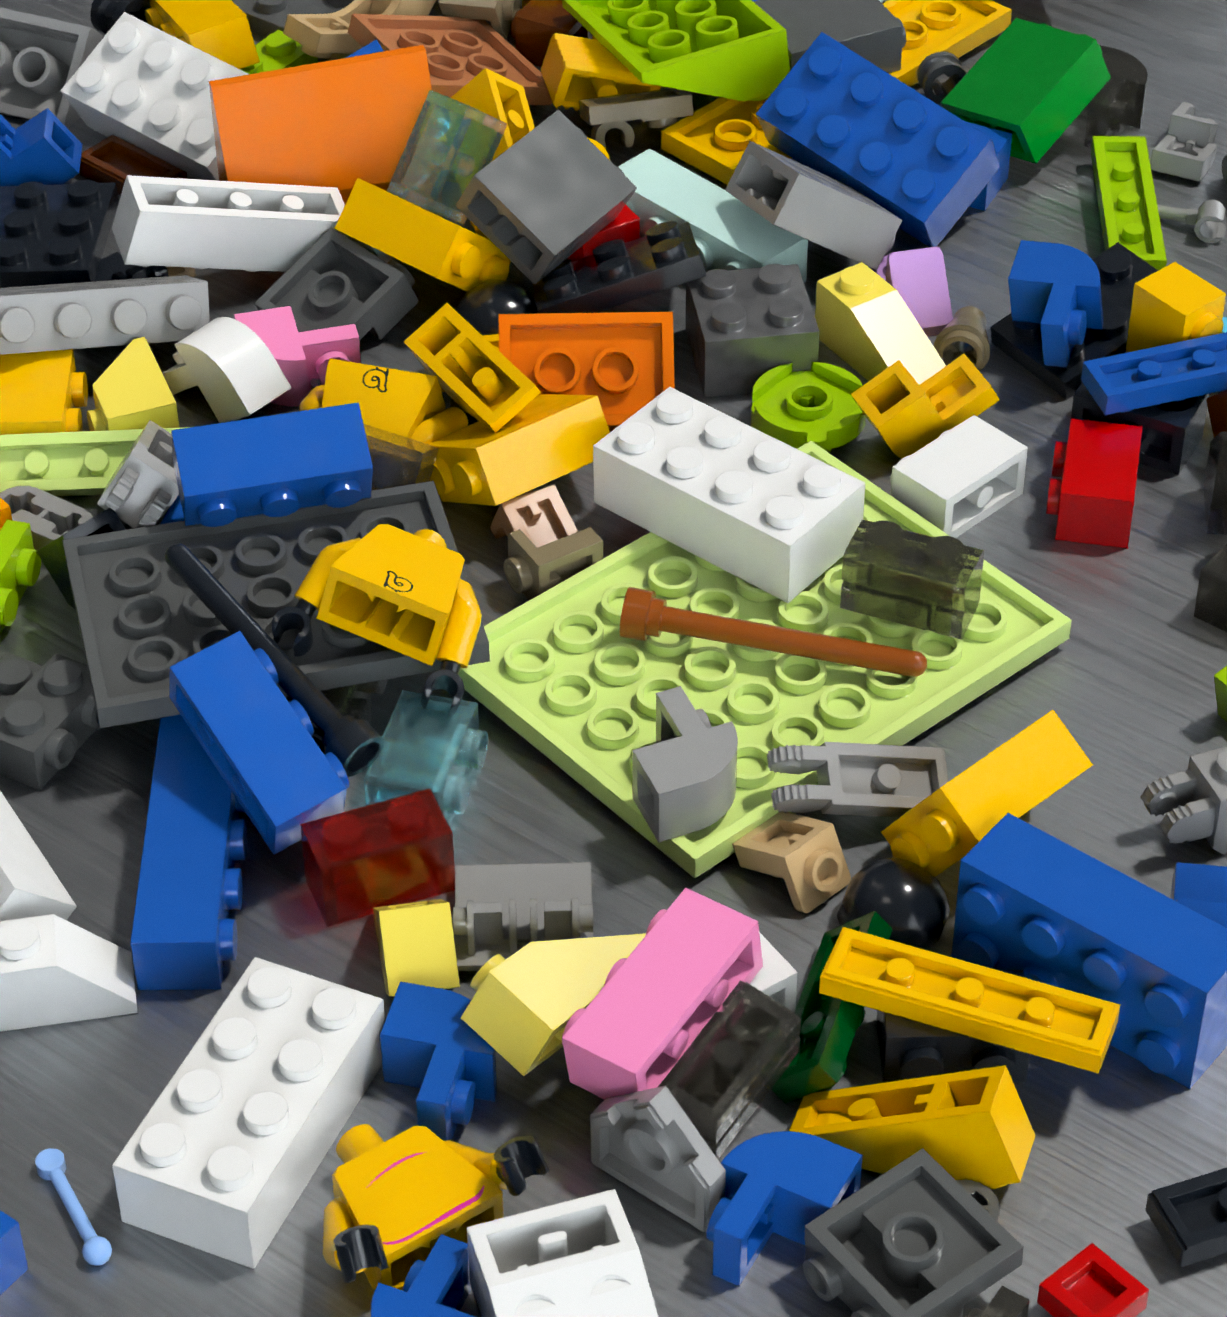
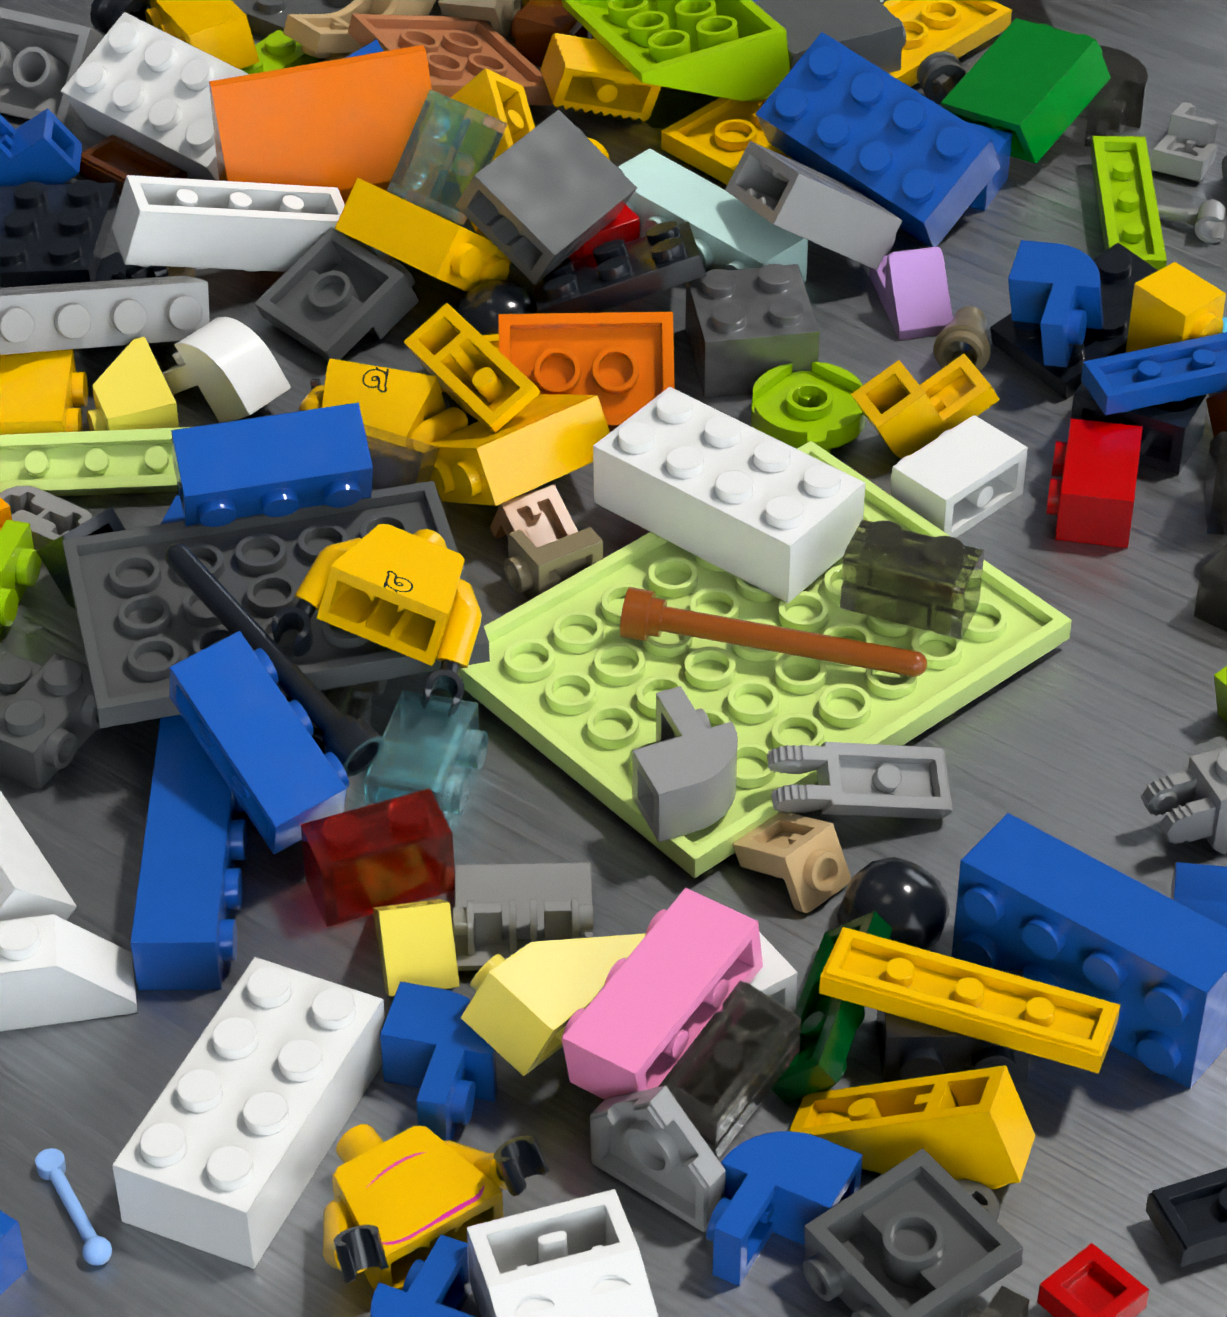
light grey hinge [97,420,179,530] -> none
bright pink brick [234,306,361,407] -> none
dark tan plate [579,88,693,149] -> none
light yellow slope [815,262,946,385] -> none
yellow brick [881,710,1093,877] -> none

